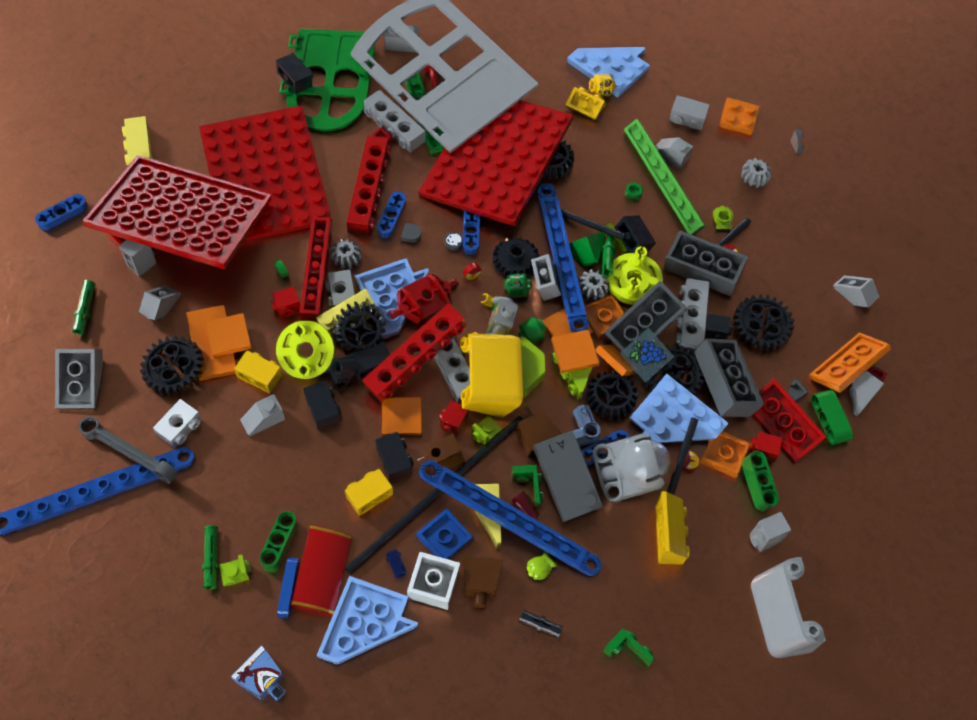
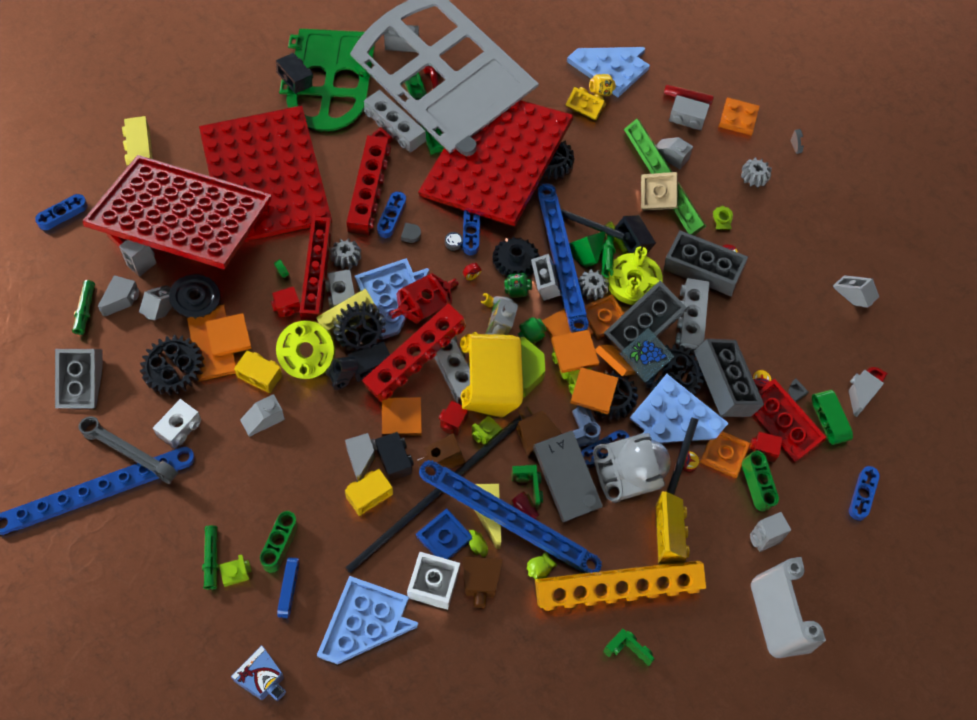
red slope [291,524,352,616] -> none
black brick [303,381,342,429] -> none
clear blue pin [386,549,407,578] -> none
black pin [519,609,563,639] -> none
green tile [625,182,643,200] -> none
black brick [704,313,733,339] -> none
black bar [717,217,751,246] -> none
black gear [733,294,795,351] -> none
orange tile [809,332,891,393] -> none
none -> light grey slope [98,275,139,316]
none -> black gear [169,274,220,319]
none -> light grey slope [345,433,377,482]
none -> dark grey tile [455,135,477,156]
none -> lime animal [469,530,488,558]
none -> light orange brick [535,560,706,611]
none -> orange tile [570,367,618,414]
none -> tan plate [641,172,678,211]
none -> red axle [664,84,714,106]
none -> tile [752,370,772,390]
none -> blue beam [849,466,880,521]

